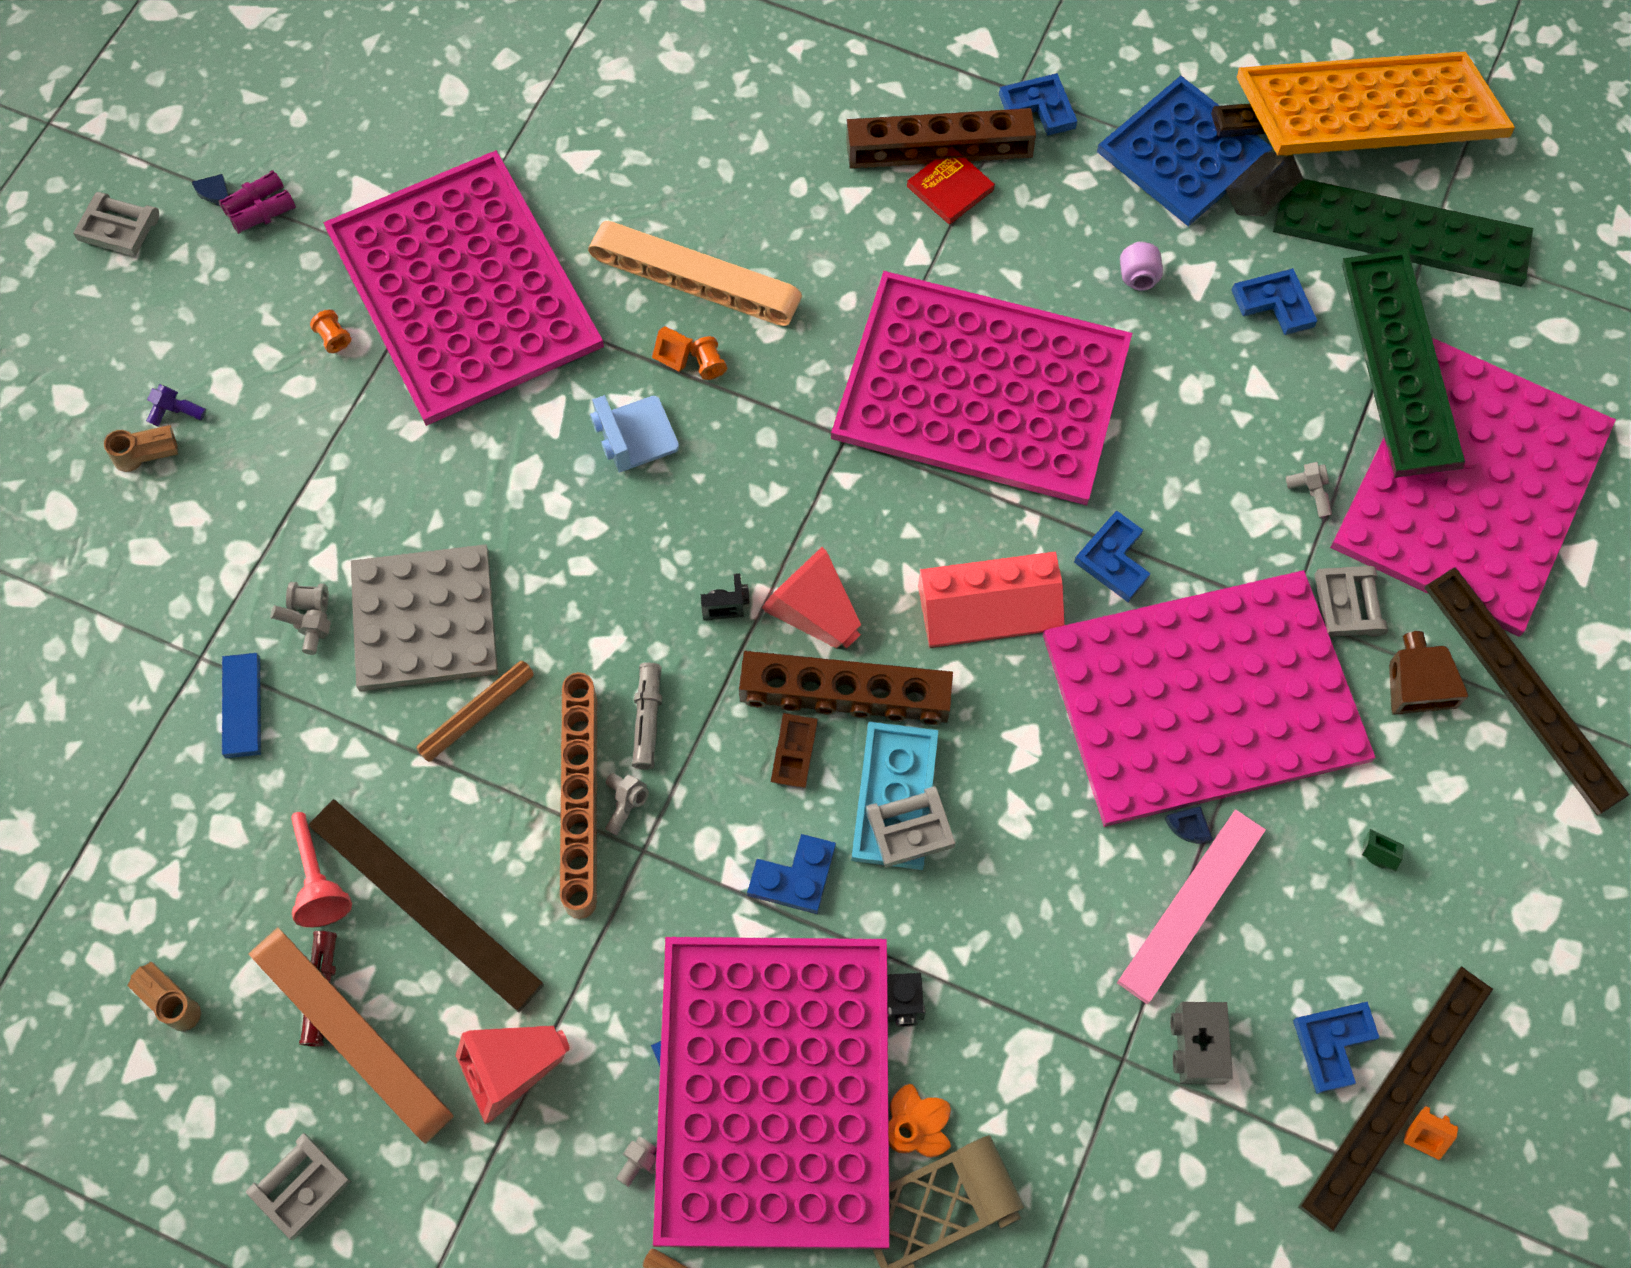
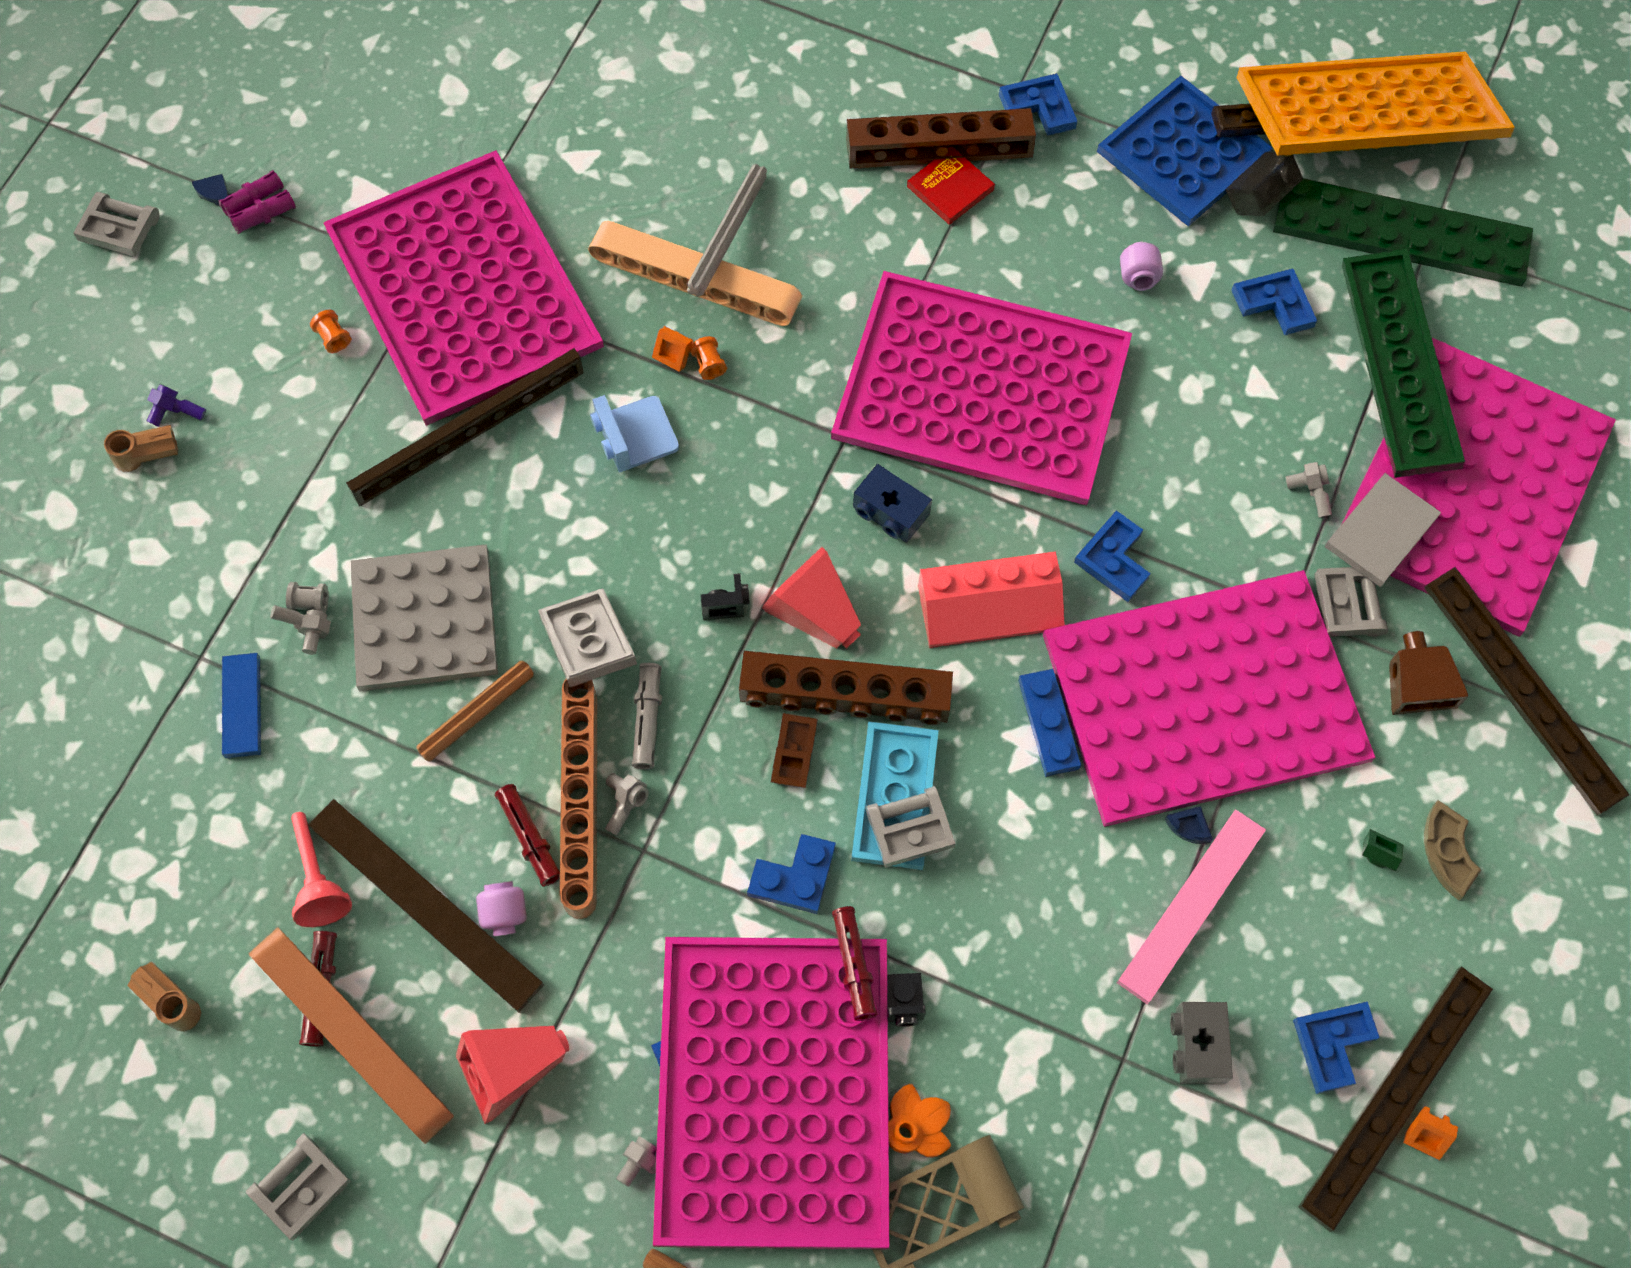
none -> dark brown tile [346,348,584,506]
none -> lavender head [476,881,527,936]
none -> dark red pin [494,784,560,887]
none -> light grey tile [538,588,637,687]
none -> light grey axle [687,164,767,297]
none -> dark red pin [832,906,878,1021]
none -> dark blue brick [853,464,932,543]
none -> blue plate [1018,669,1081,777]
none -> light grey tile [1324,473,1441,587]
none -> dark tan tile [1424,800,1481,900]

